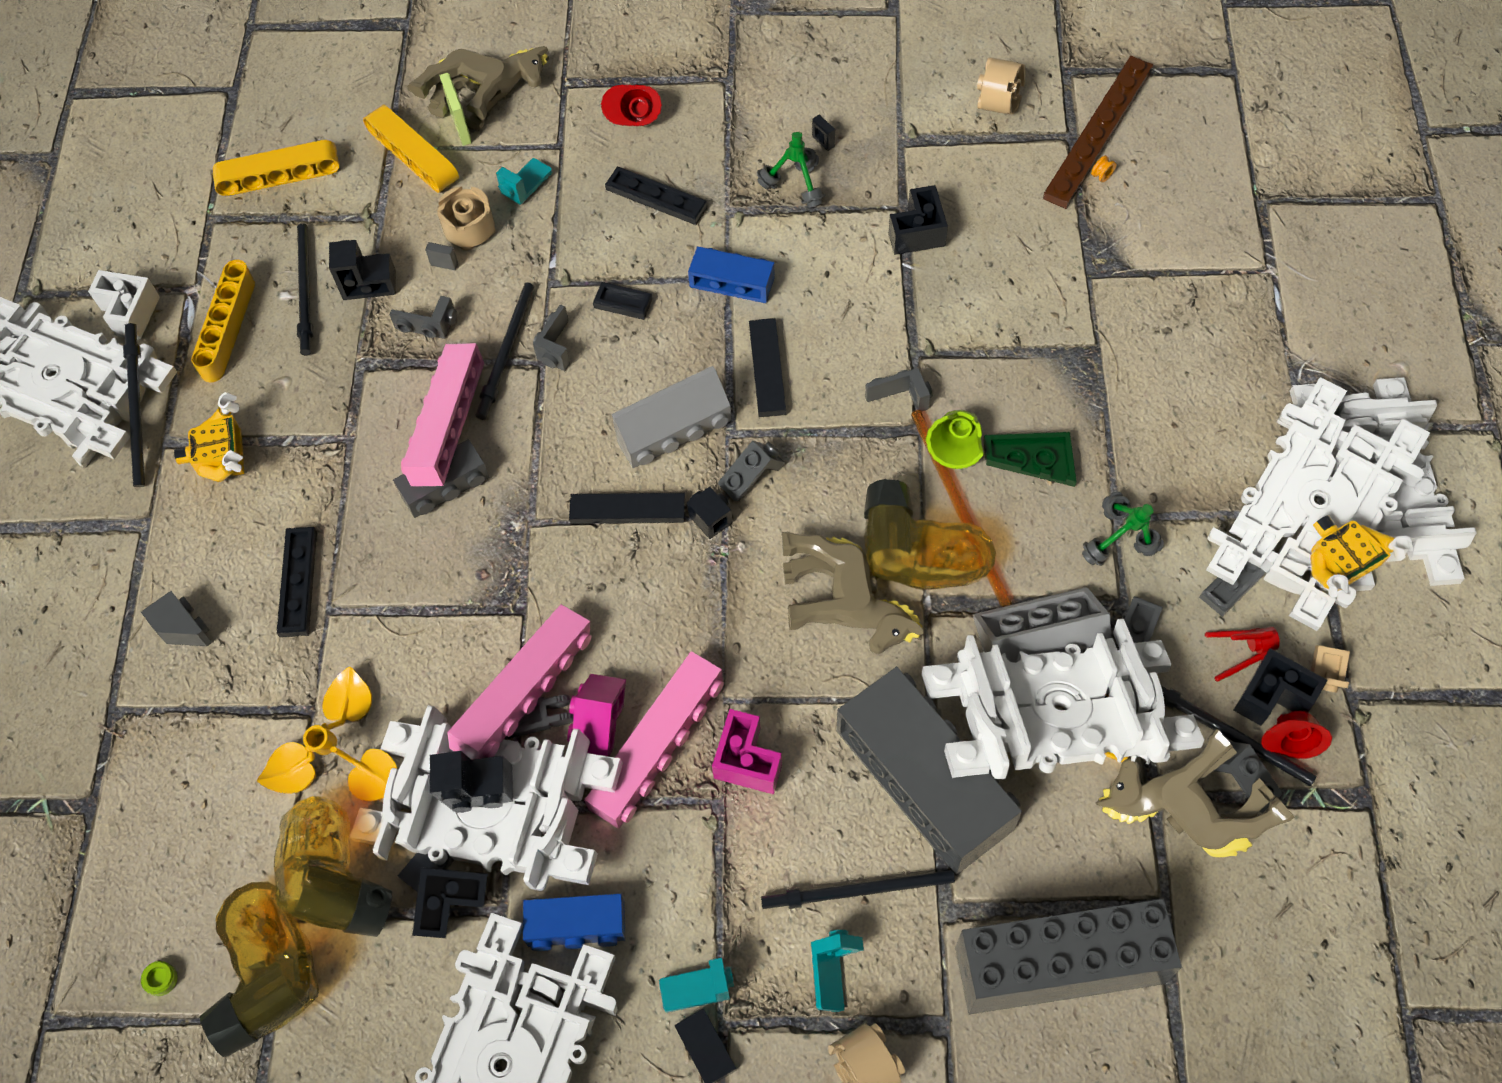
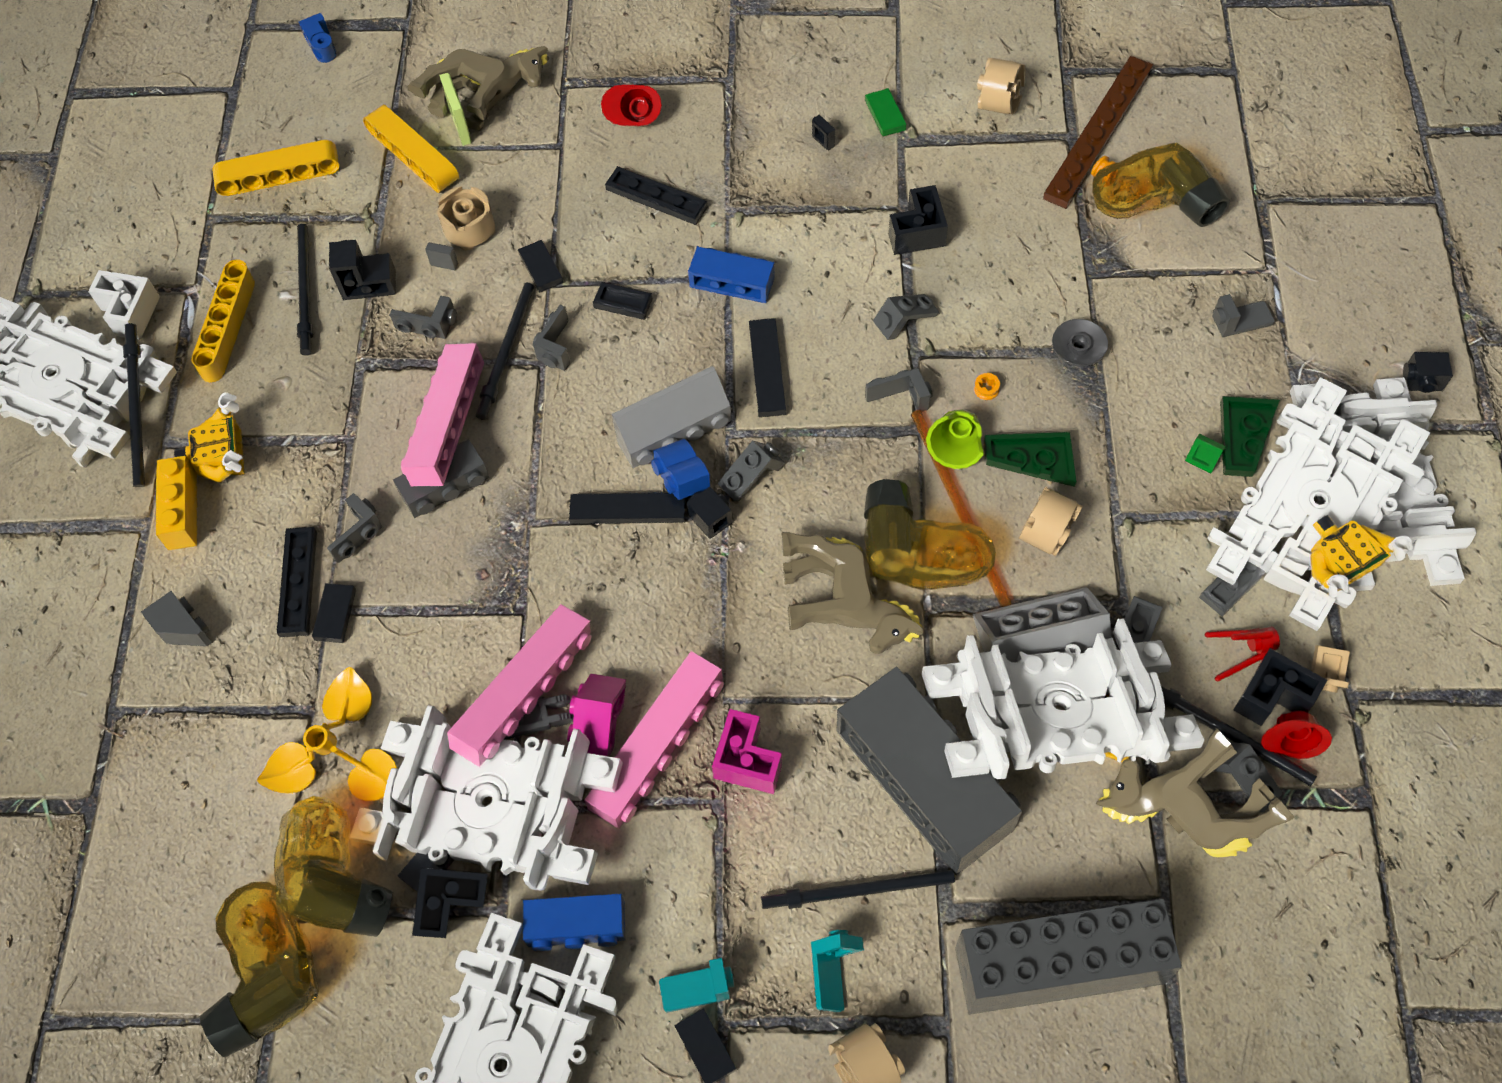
lime tile [141,961,178,996] -> none
black brick [430,751,513,813] -> none
teal bracket [496,158,552,205] -> none
plant [757,132,826,208] -> none
plant [1082,492,1164,566] -> none
none -> yellow brick [156,456,197,550]
none -> blue leg [298,13,337,63]
none -> black tile [312,583,356,643]
none -> dark grey bracket [327,493,382,563]
none -> black tile [518,240,563,293]
none -> blue brick [651,439,710,500]
none -> green tile [865,88,907,137]
none -> dark grey bracket [873,294,939,340]
none -> light orange bush [974,373,1000,400]
none -> tan brick [1018,486,1083,556]
none -> flat silver dish [1052,319,1108,367]
none -> clear yellow piece [1092,143,1230,227]
none -> green tile [1185,433,1226,474]
none -> dark grey bracket [1212,294,1274,338]
none -> dark green wing [1220,396,1280,477]
none -> black brick [1403,352,1453,393]

